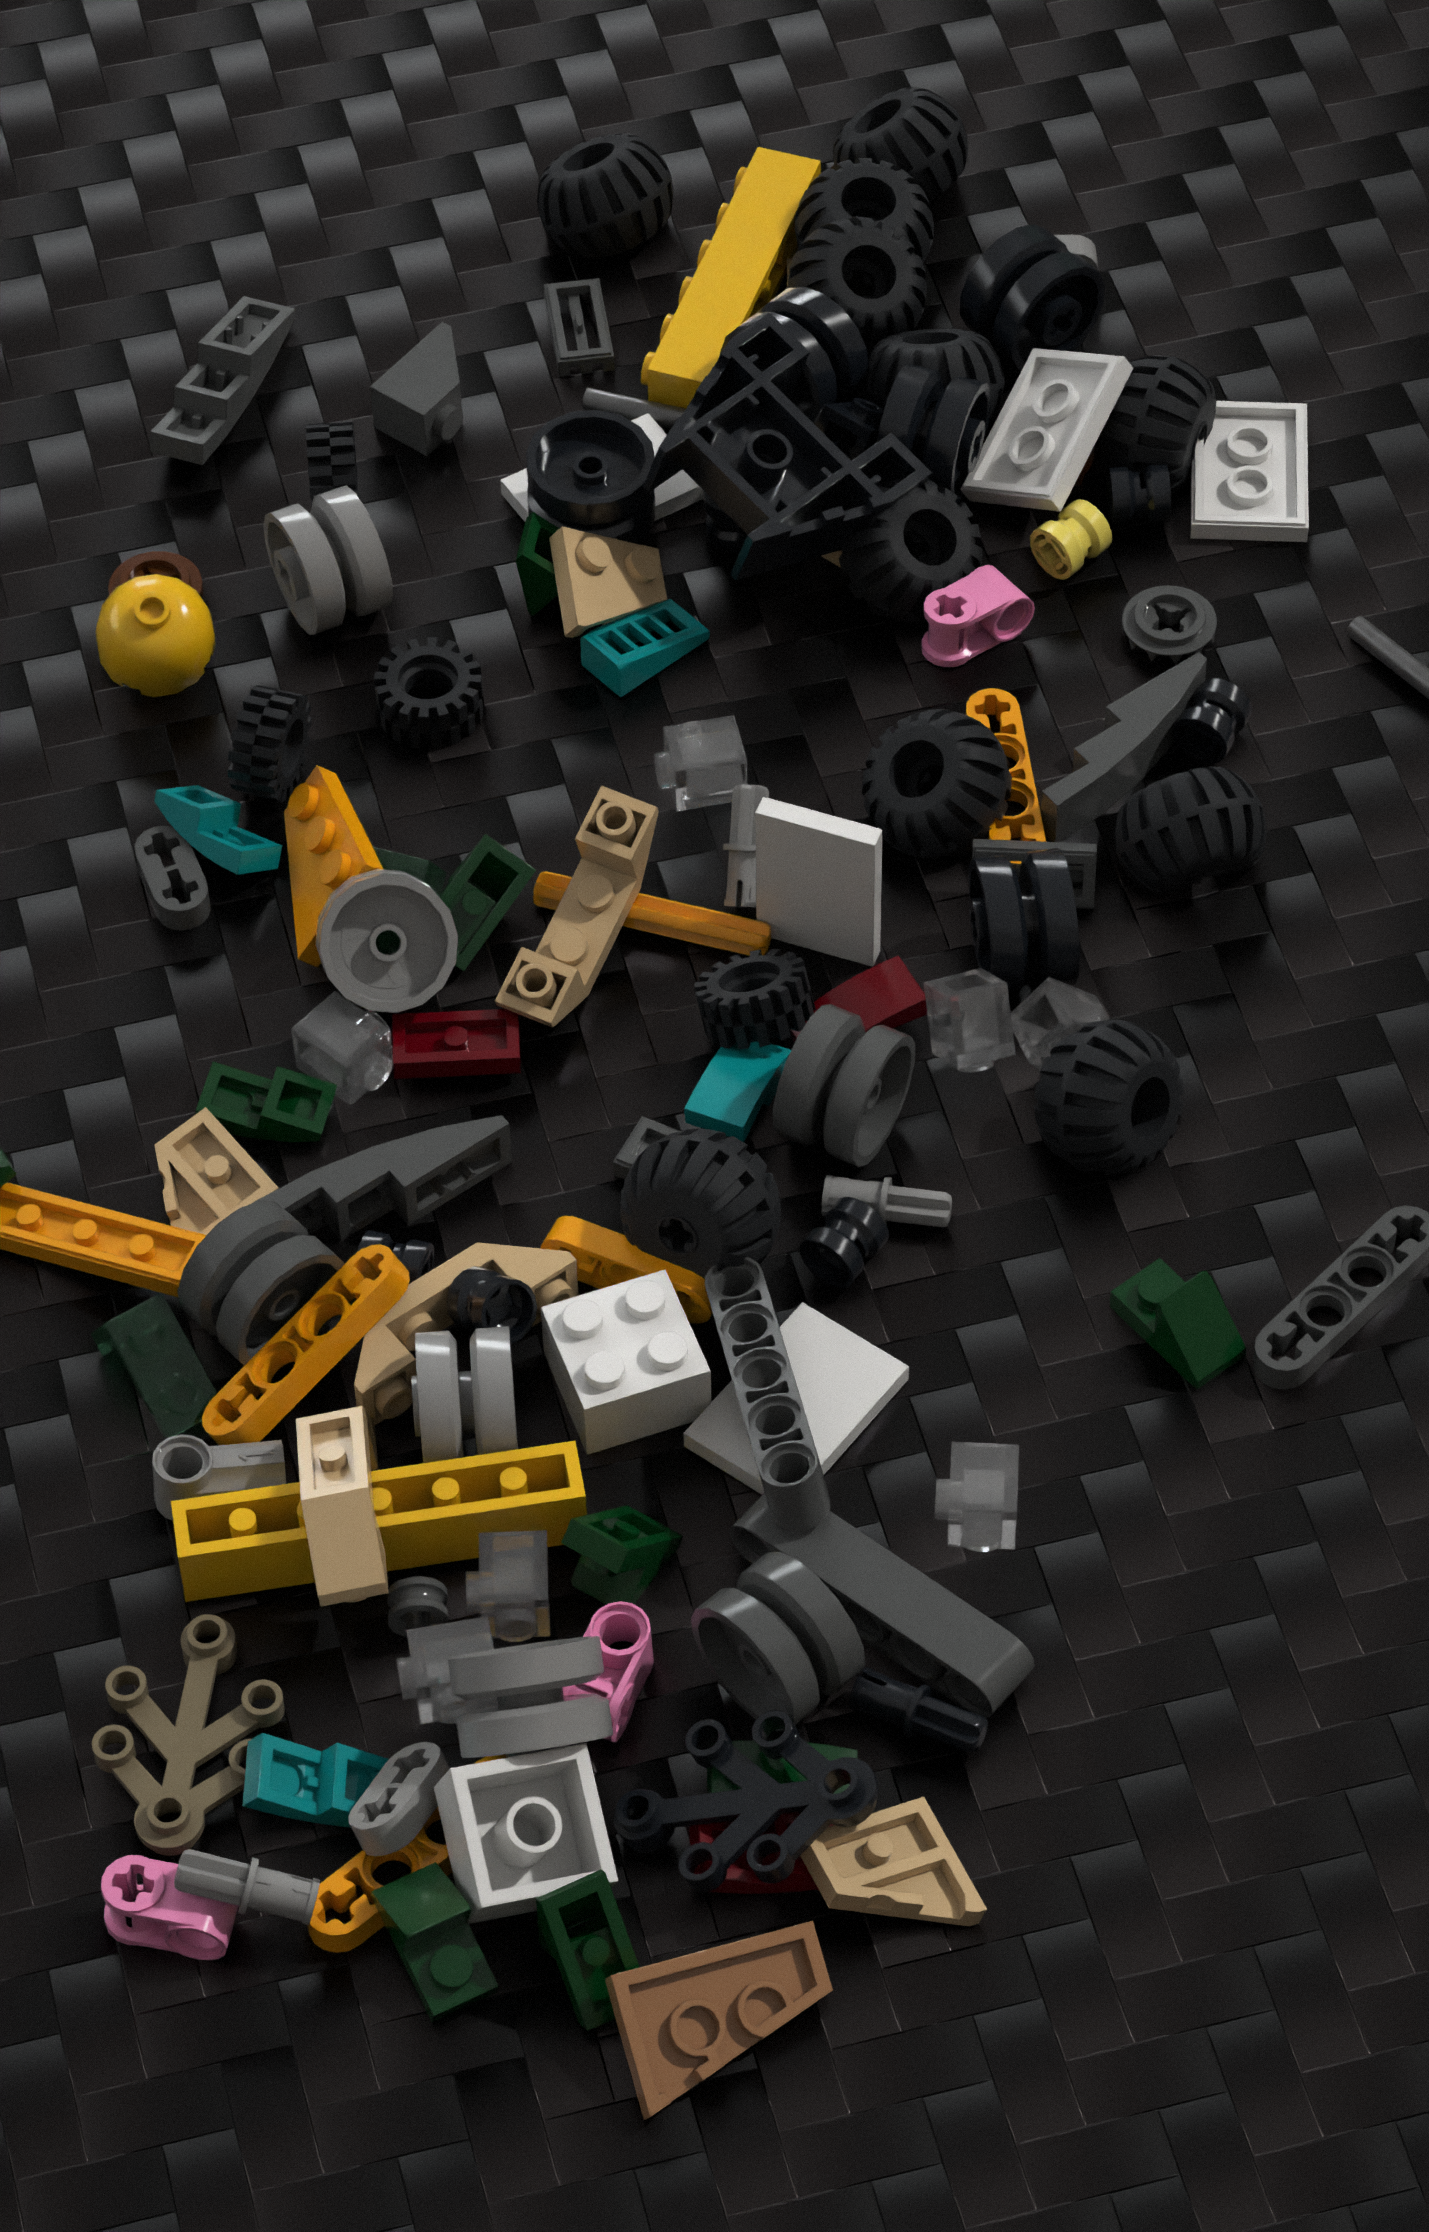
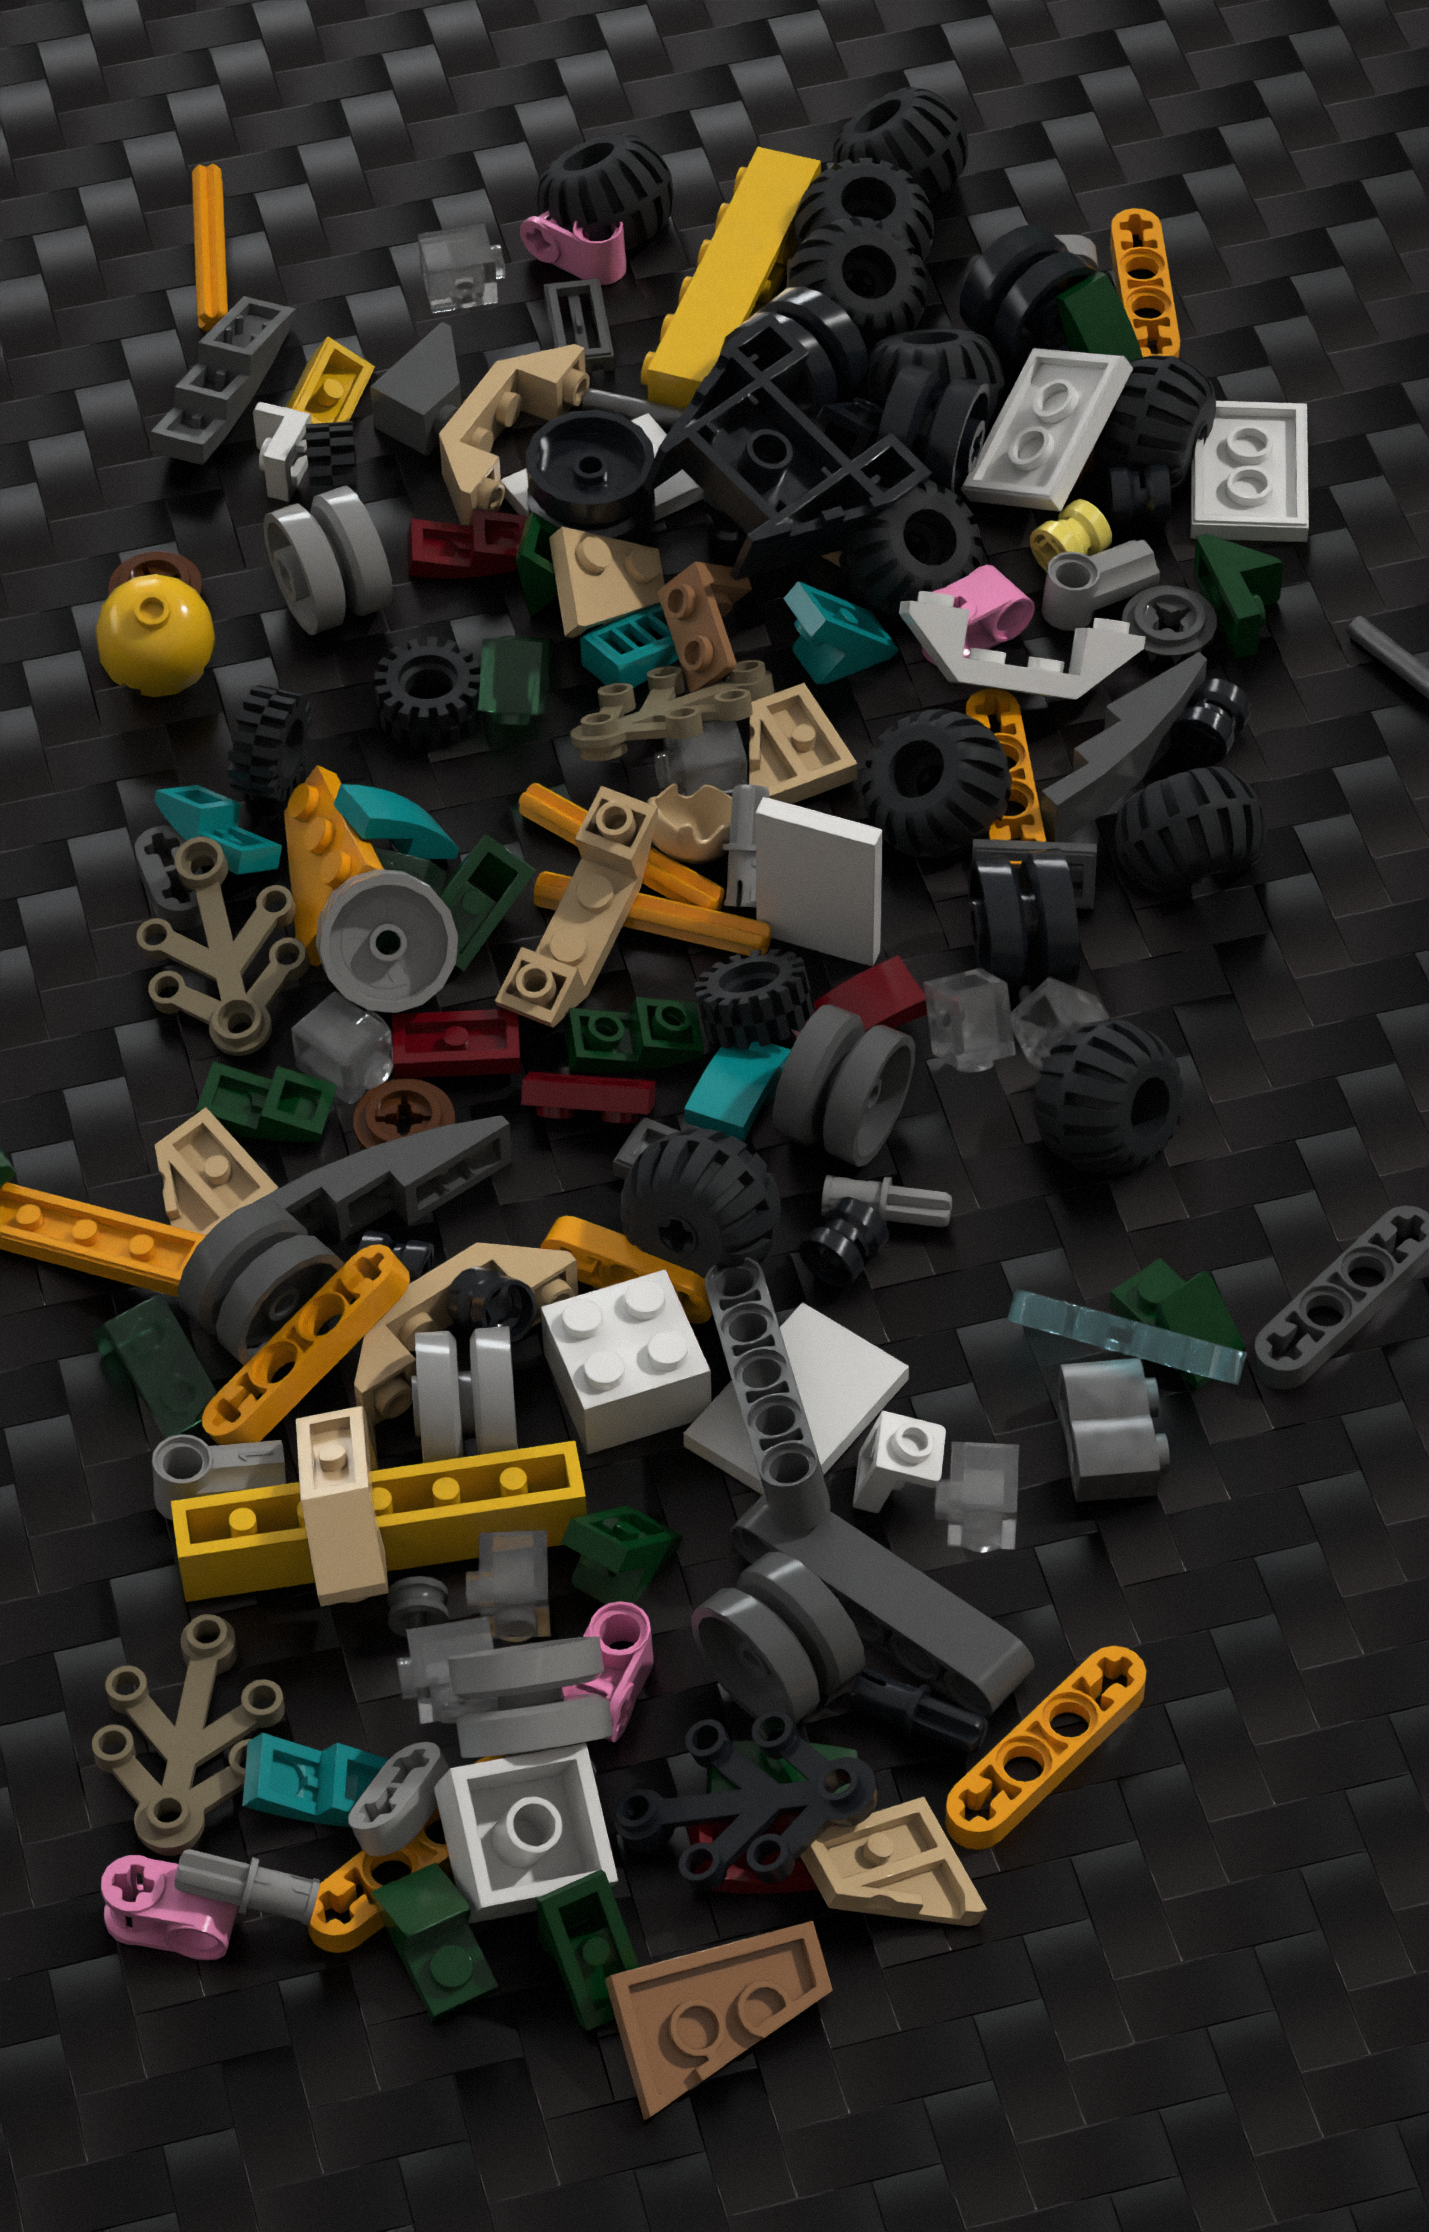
none -> dark tan plant [136,837,310,1056]
none -> light orange axle [192,164,228,332]
none -> white bracket [253,402,311,502]
none -> yellow slope [286,336,375,424]
none -> teal slope [333,784,460,859]
none -> reddish brown gear [353,1079,455,1149]
none -> dark red slope [407,509,528,579]
none -> clear brick [418,223,505,313]
none -> tan slope [439,344,590,525]
none -> clear green slope [478,634,555,725]
none -> light orange axle [518,783,725,911]
none -> bright pink piece [520,210,627,285]
none -> dark red plate [521,1072,656,1123]
none -> dark green slope [563,997,704,1073]
none -> dark tan plant [570,660,775,761]
none -> tan hair [647,783,732,865]
none -> medium nougat bracket [657,562,752,692]
none -> tan wing [749,683,858,804]
none -> teal slope [783,581,899,685]
none -> white bracket [853,1410,946,1514]
none -> white slope [899,591,1146,699]
none -> light orange beam [945,1646,1147,1850]
none -> clear light blue beam [1007,1288,1247,1385]
none -> light grey piece [1041,539,1160,631]
none -> dark green slope [1056,271,1143,362]
none -> flat silver brick [1057,1358,1170,1502]
none -> light orange beam [1110,208,1180,358]
none -> dark green slope [1193,534,1284,659]

